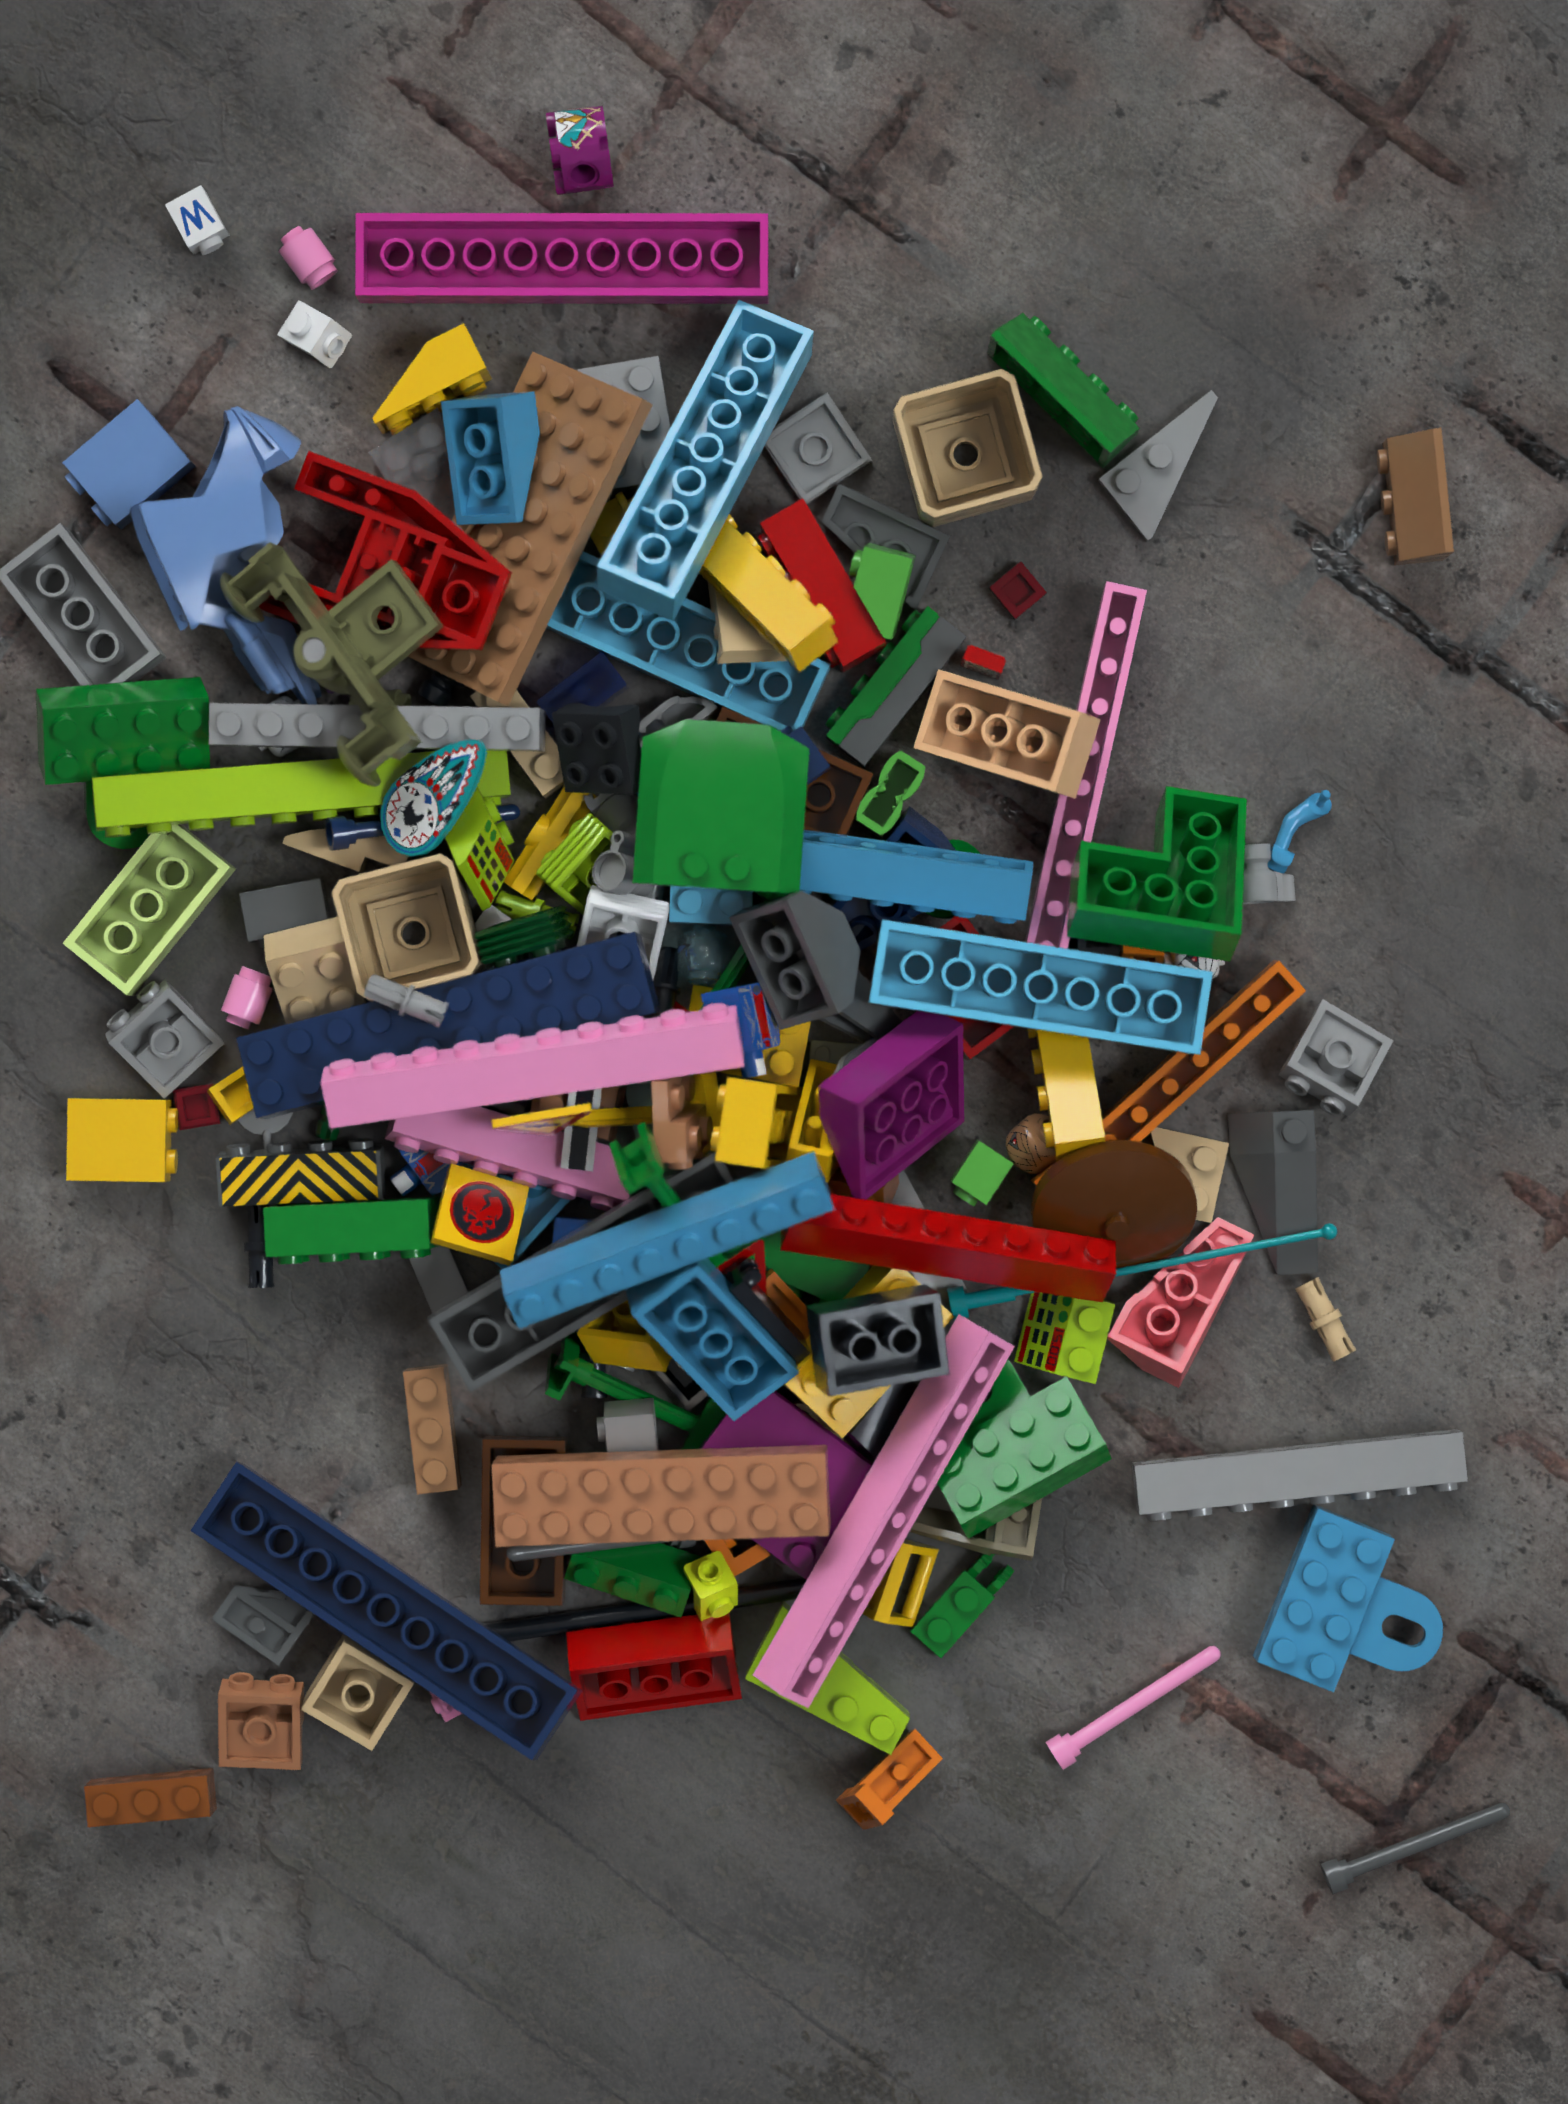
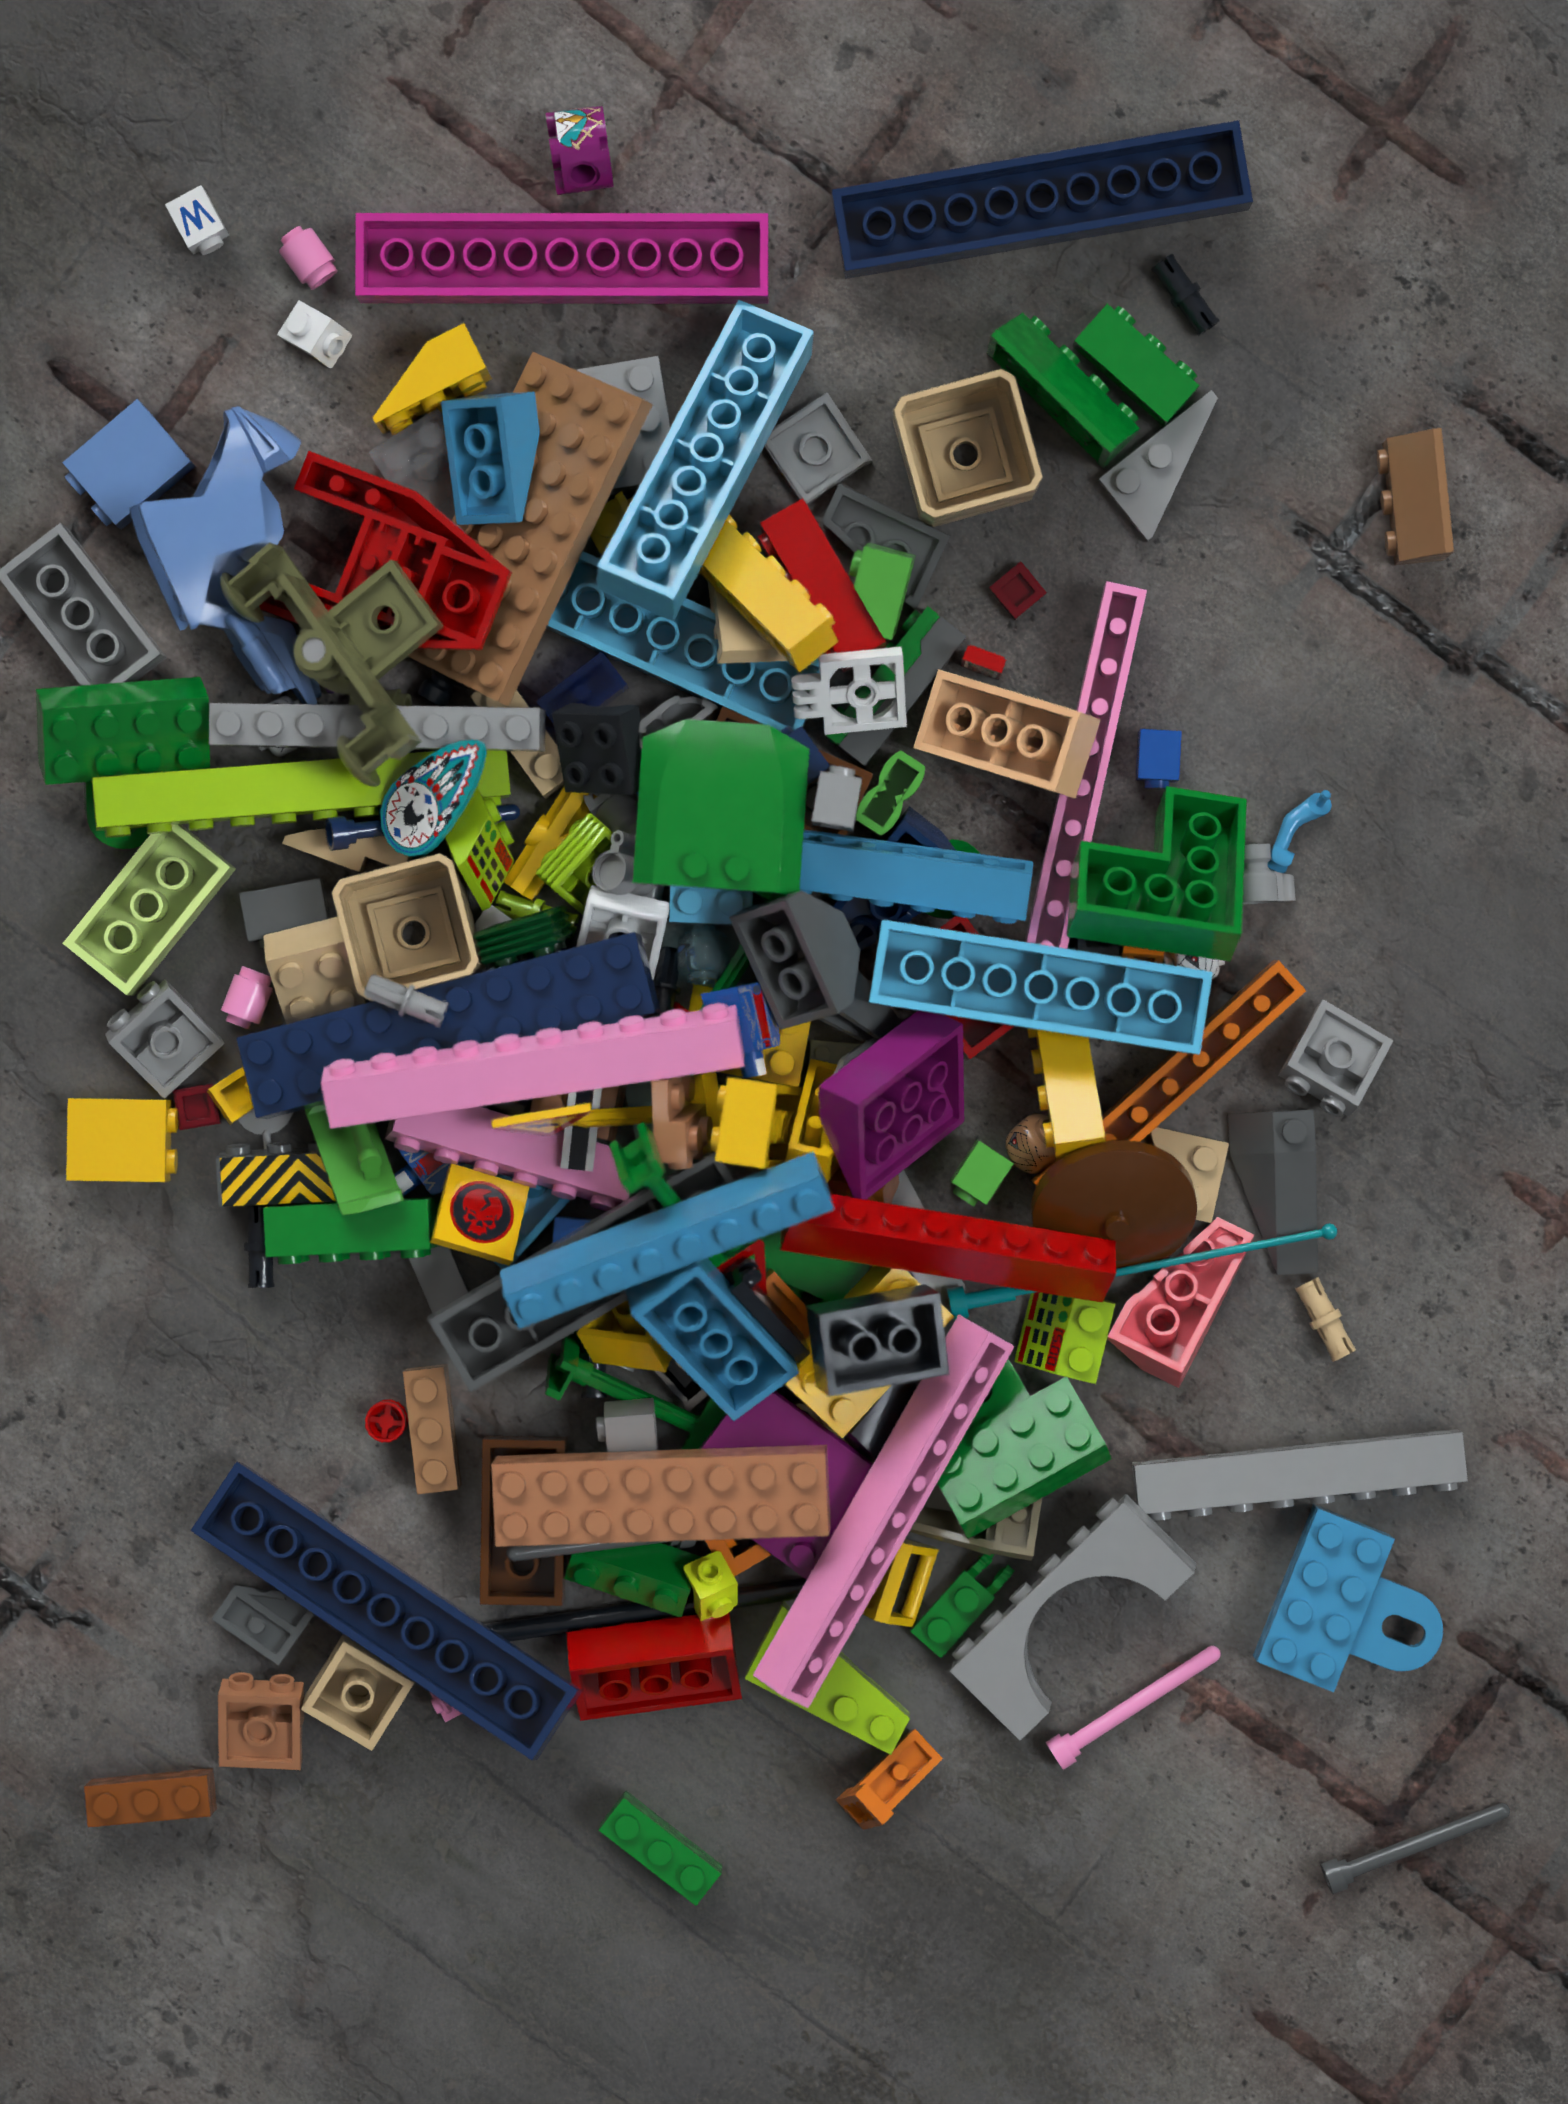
none -> bright green piece [304,1104,404,1215]
none -> red wheel [365,1399,409,1443]
none -> green brick [598,1791,723,1906]
none -> white piece [791,647,907,735]
none -> light grey brick [812,766,862,832]
none -> dark blue brick [832,120,1253,279]
none -> light grey arch [950,1494,1196,1740]
none -> green brick [1072,304,1200,427]
none -> blue brick [1135,729,1182,790]
none -> black pin [1152,254,1220,336]

